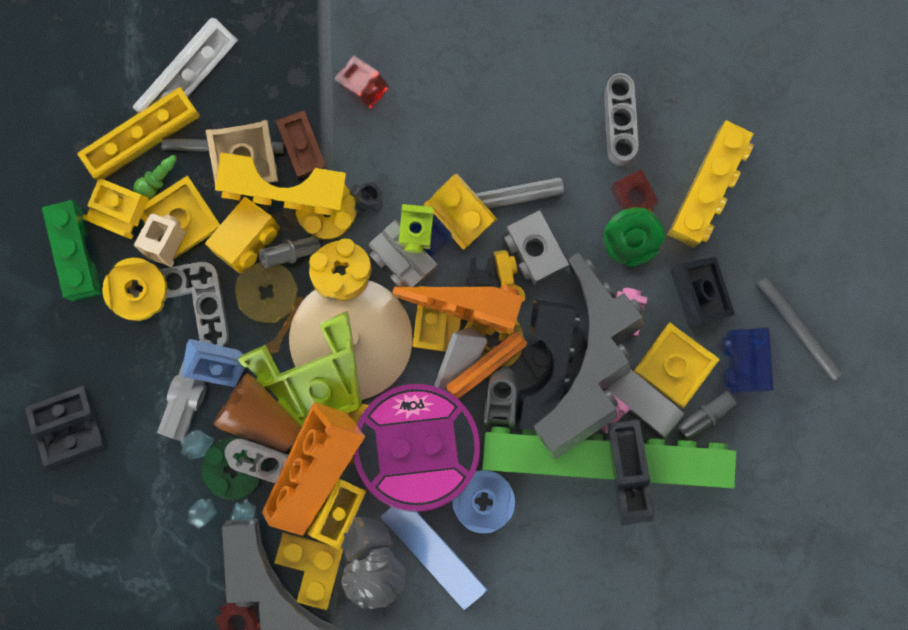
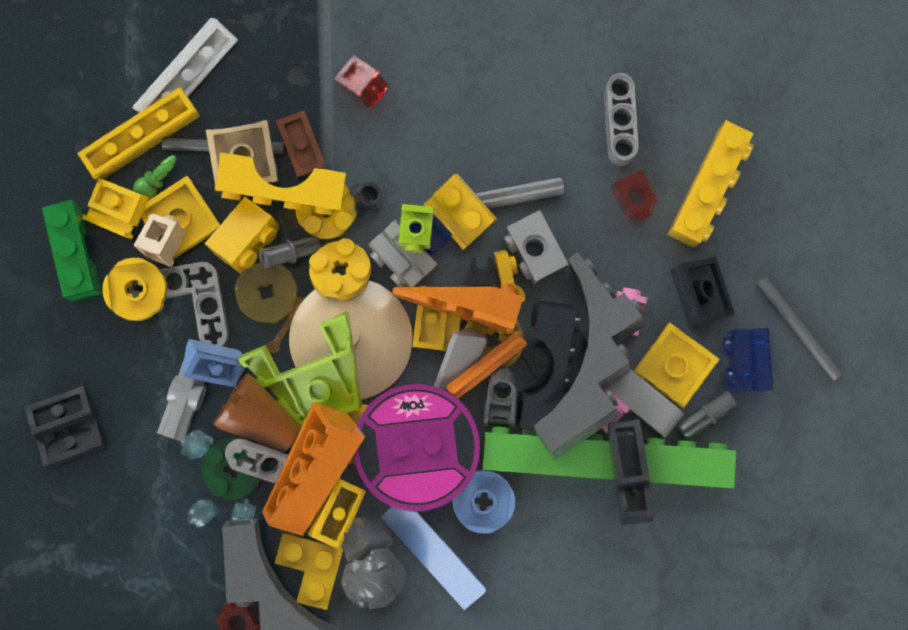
green tile [603,207,665,267] -> none

